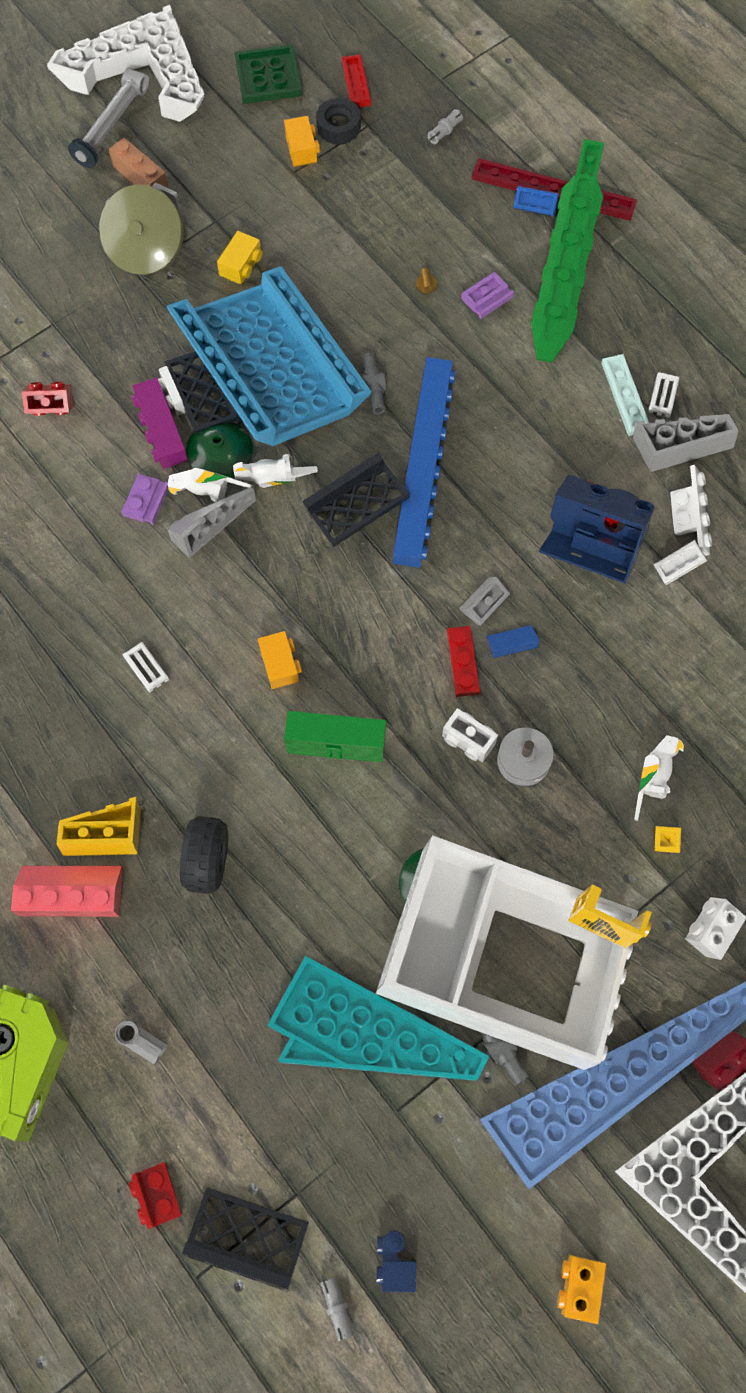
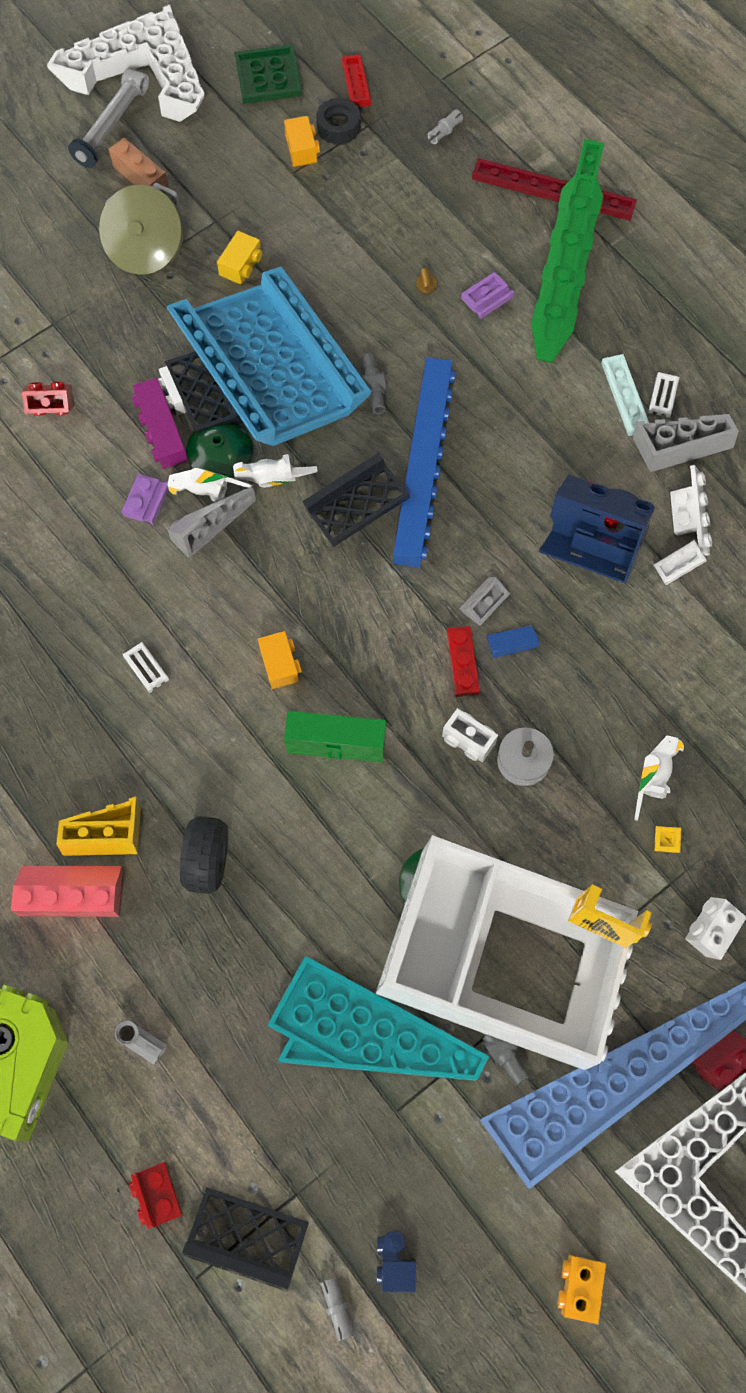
blue plate [513,186,559,216] -> none

